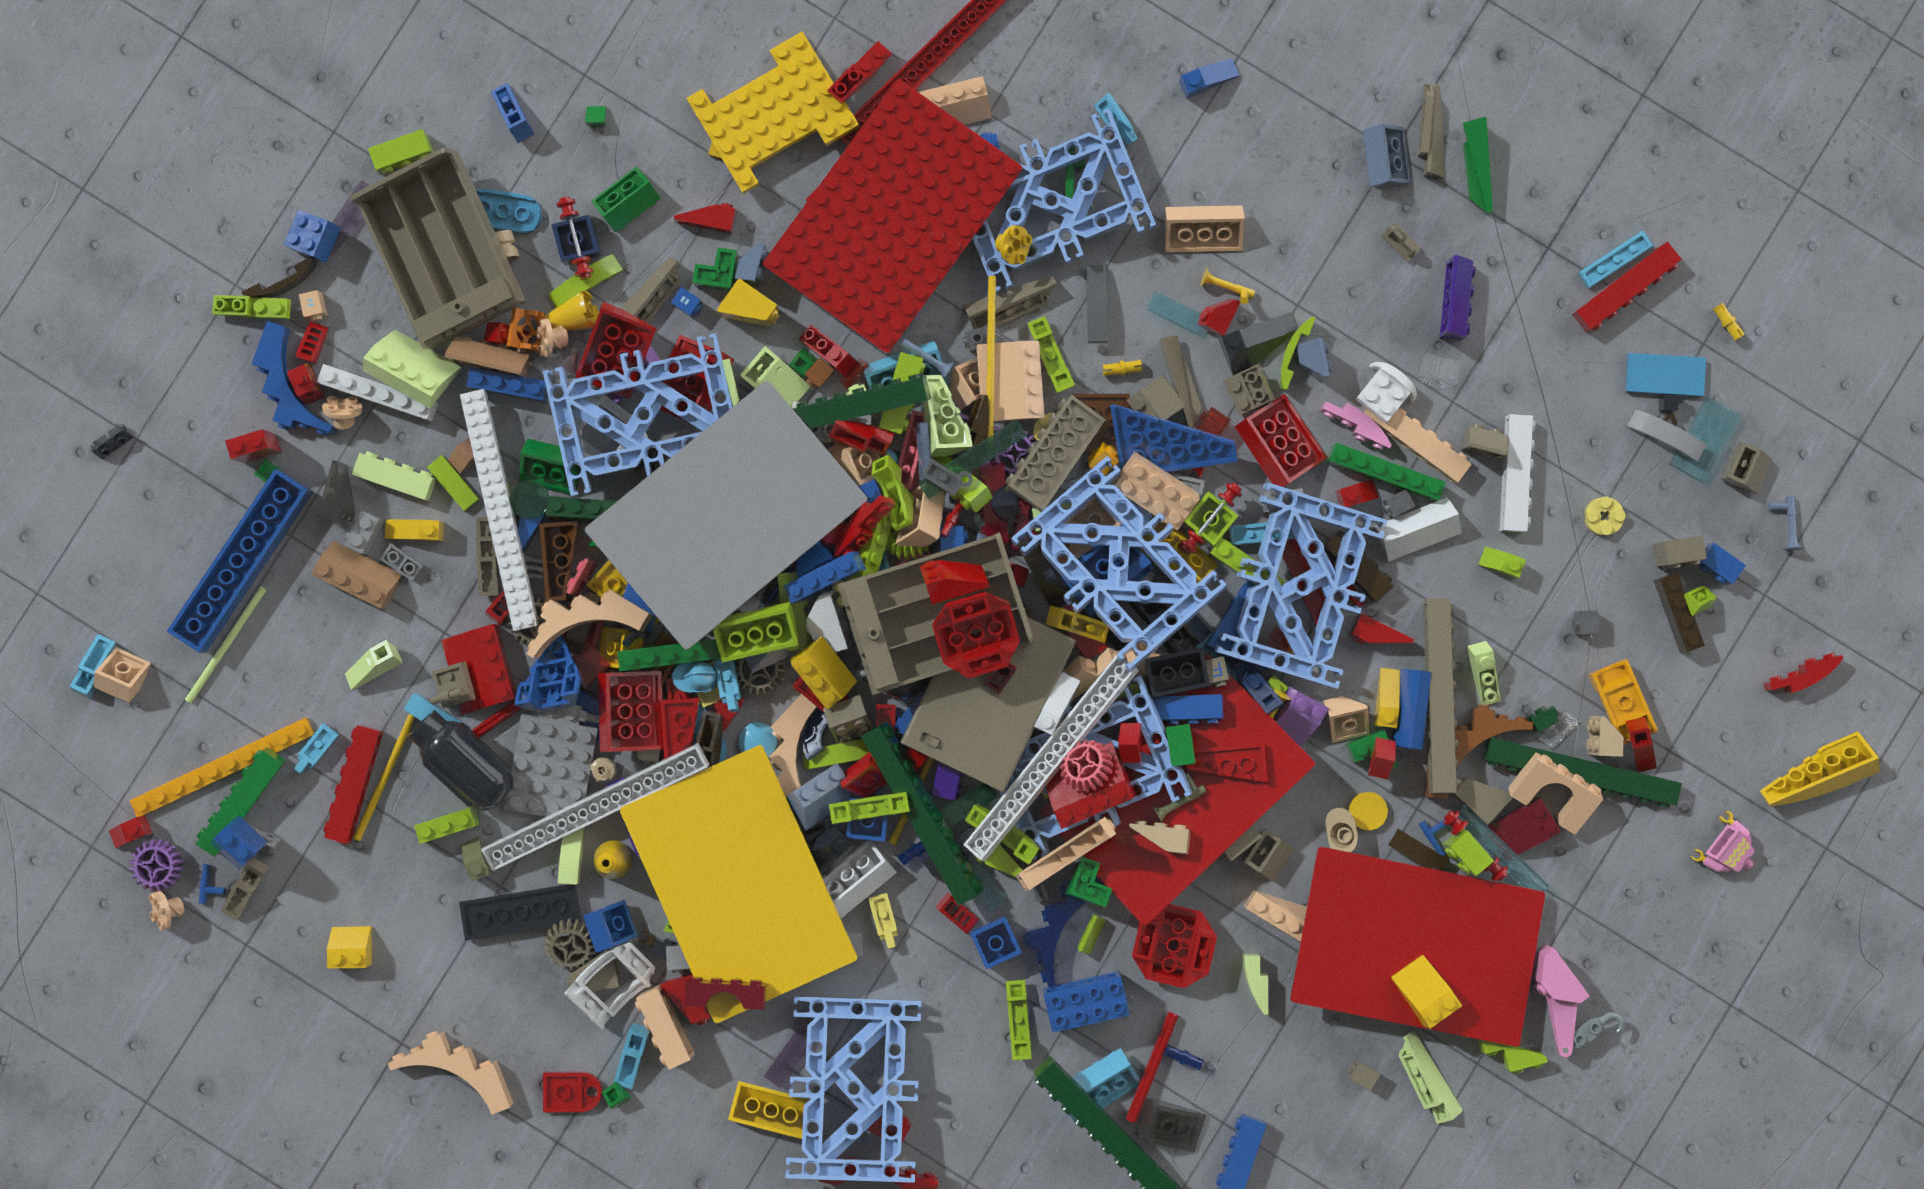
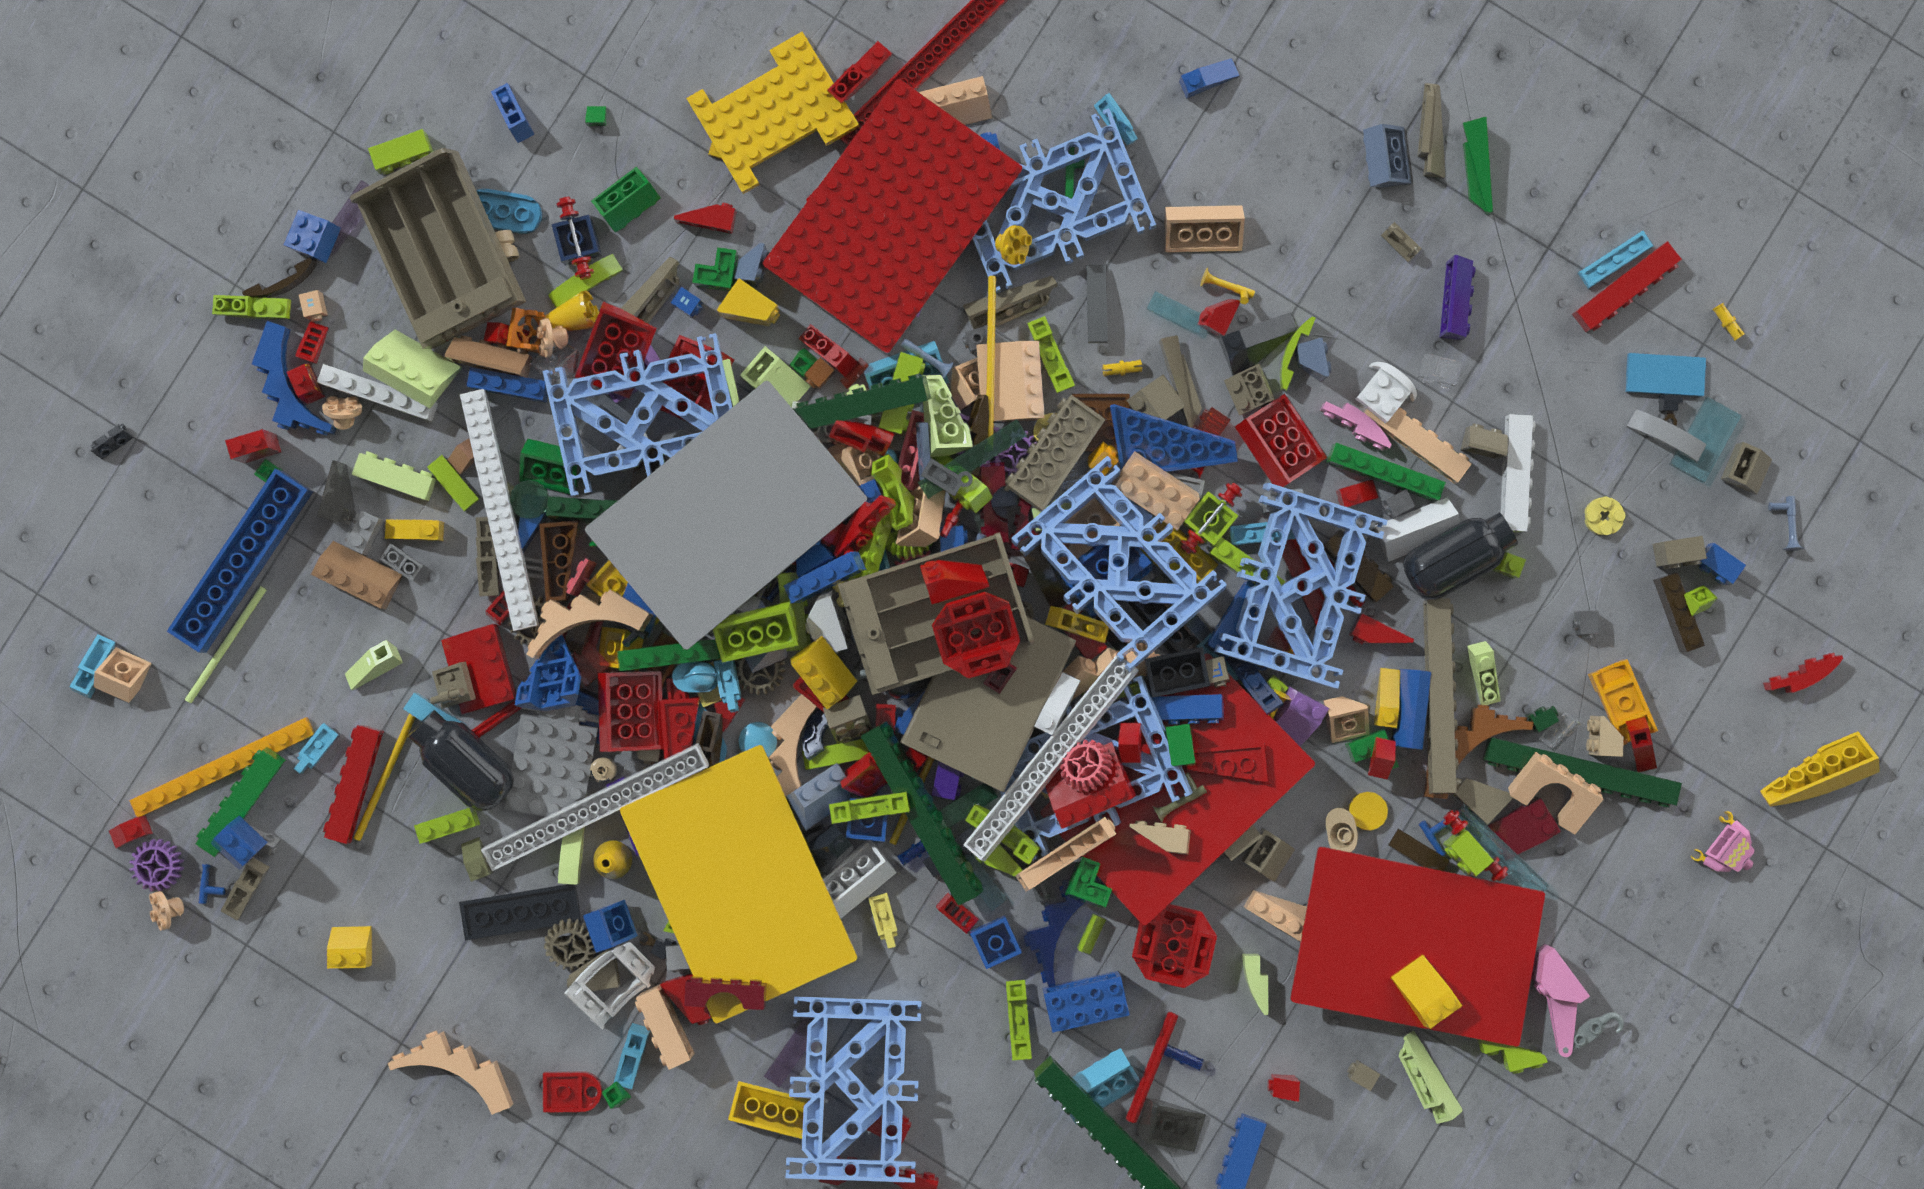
none -> red slope [1267,1074,1300,1102]
none -> black piece [1403,512,1518,600]

